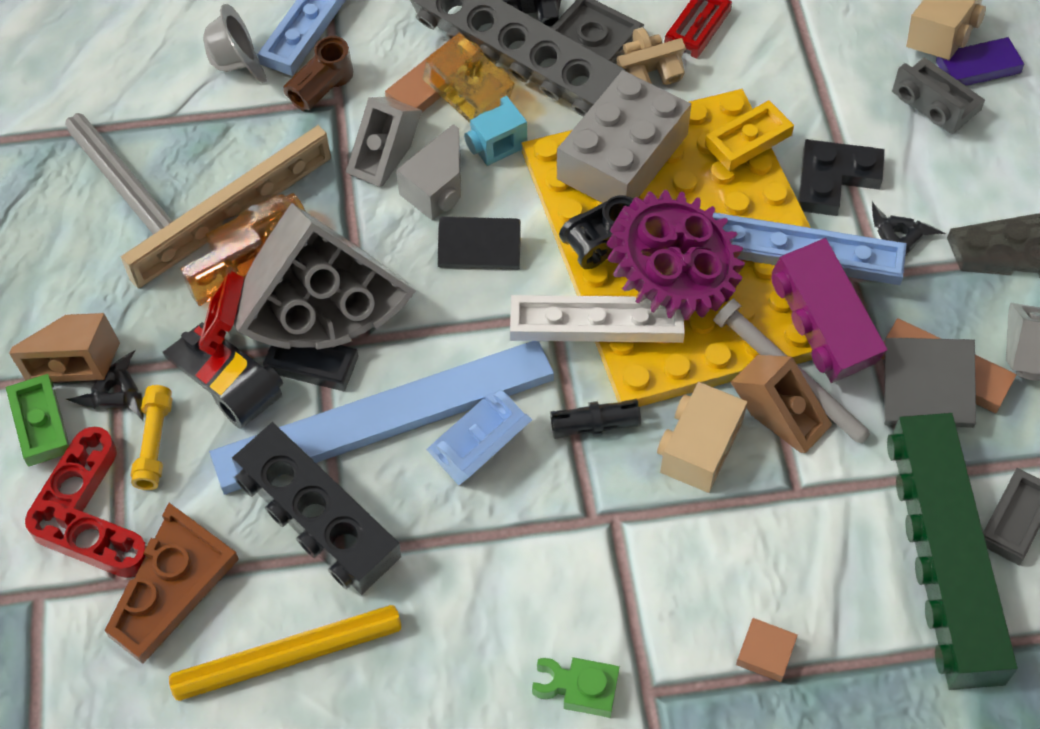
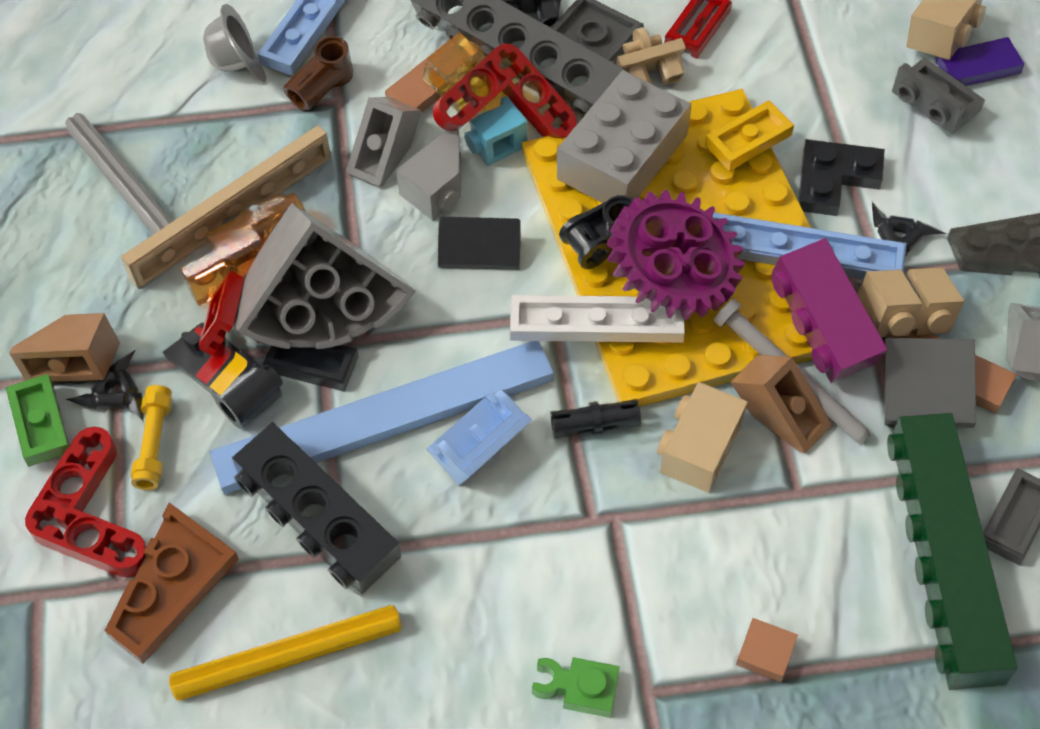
none -> red beam [433,43,577,138]
none -> tan piece [858,267,965,337]

